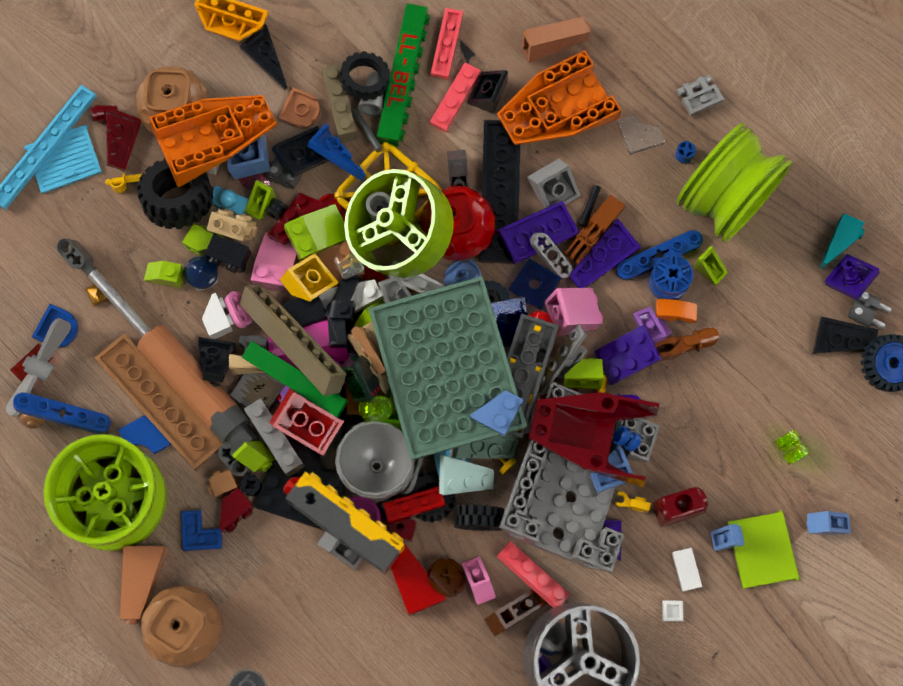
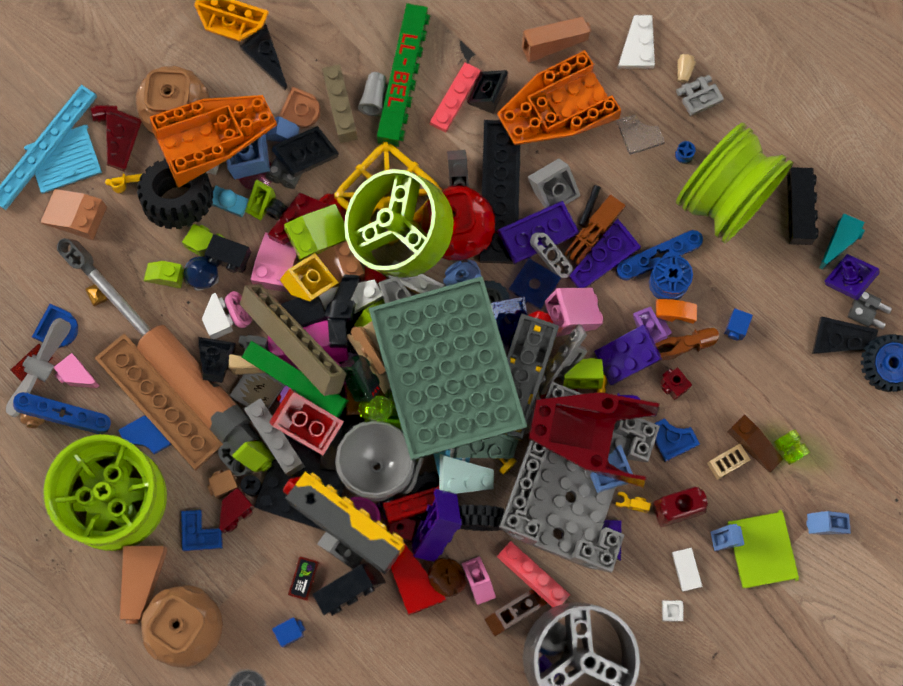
tan brick [207,208,258,241] -> none
blue wing [307,123,366,181] -> none
clear slope [337,253,365,279] -> none
black tyre [340,51,390,101] -> none
dark grey bar [352,109,383,152] -> none
light grey plant [366,192,391,222] -> none
coral plate [431,8,463,80] -> none
medium blue wing [470,390,523,436] -> none
blue wheel [613,426,641,452] -> none
lime slope [694,246,728,286] -> none
none -> nougat slope [40,189,107,240]
none -> bright pink slope [53,353,100,388]
none -> medium blue slope [265,116,300,142]
none -> blue brick [272,617,305,648]
none -> tile [288,556,319,601]
none -> black wedge [312,563,386,616]
none -> dark purple wedge [412,489,462,562]
none -> white wing [617,15,655,69]
none -> blue tile [654,418,700,462]
none -> dark red brick [660,367,692,400]
none -> tan cone [677,54,696,83]
none -> tan slope [707,444,751,480]
none -> blue brick [724,308,753,341]
none -> reddish brown slope [727,414,783,473]
none -> black brick [787,167,819,245]

